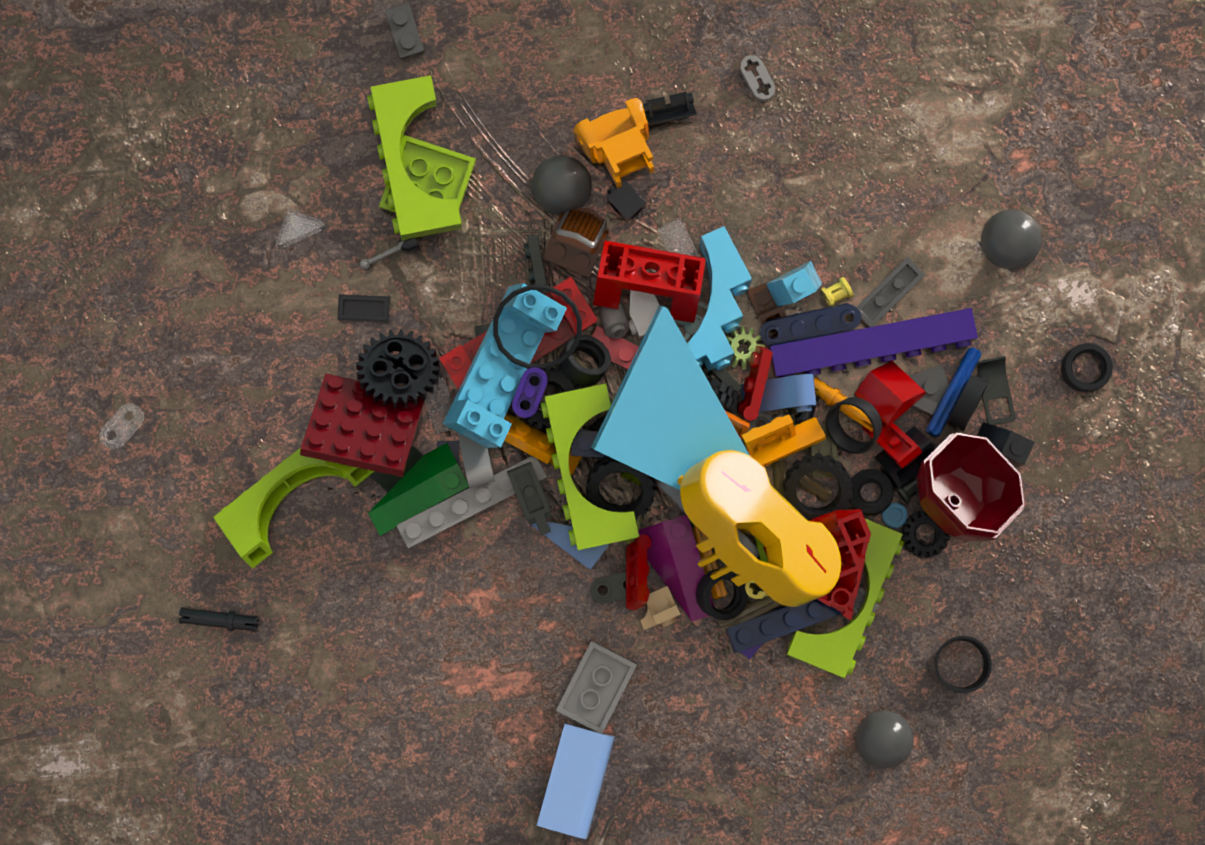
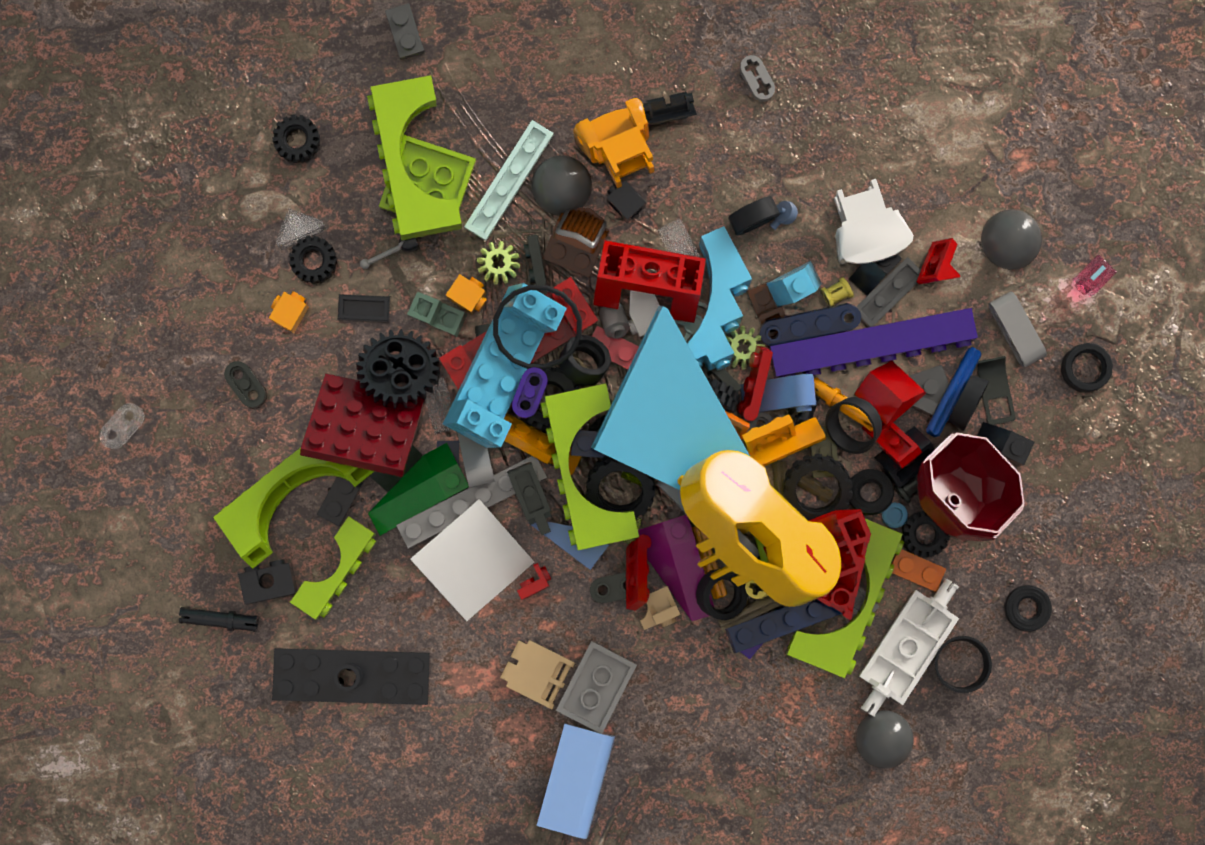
none -> pearl dark grey plate [224,361,266,408]
none -> black brick [238,559,298,605]
none -> light orange brick [269,291,309,333]
none -> black tyre [272,114,320,163]
none -> black plate [272,648,430,705]
none -> black tyre [289,236,337,284]
none -> lime arch [290,516,377,620]
none -> black plate [317,477,364,527]
none -> sand green slope [407,291,467,337]
none -> white sticker [411,499,534,621]
none -> light orange brick [446,274,487,315]
none -> light aqua plate [464,120,554,241]
none -> yellowish green gear [477,241,520,285]
none -> tan plate [500,640,575,709]
none -> red bracket [517,563,551,600]
none -> black tyre [728,196,780,235]
none -> sand blue piece [770,201,798,230]
none -> white piece [834,179,914,264]
none -> black slope [848,254,902,297]
none -> white plate [859,578,959,717]
none -> orange plate [891,549,946,592]
none -> red slope [916,238,961,285]
none -> light grey beam [988,291,1047,368]
none -> black tyre [1004,585,1052,632]
none -> clear pink brick [1072,254,1117,297]

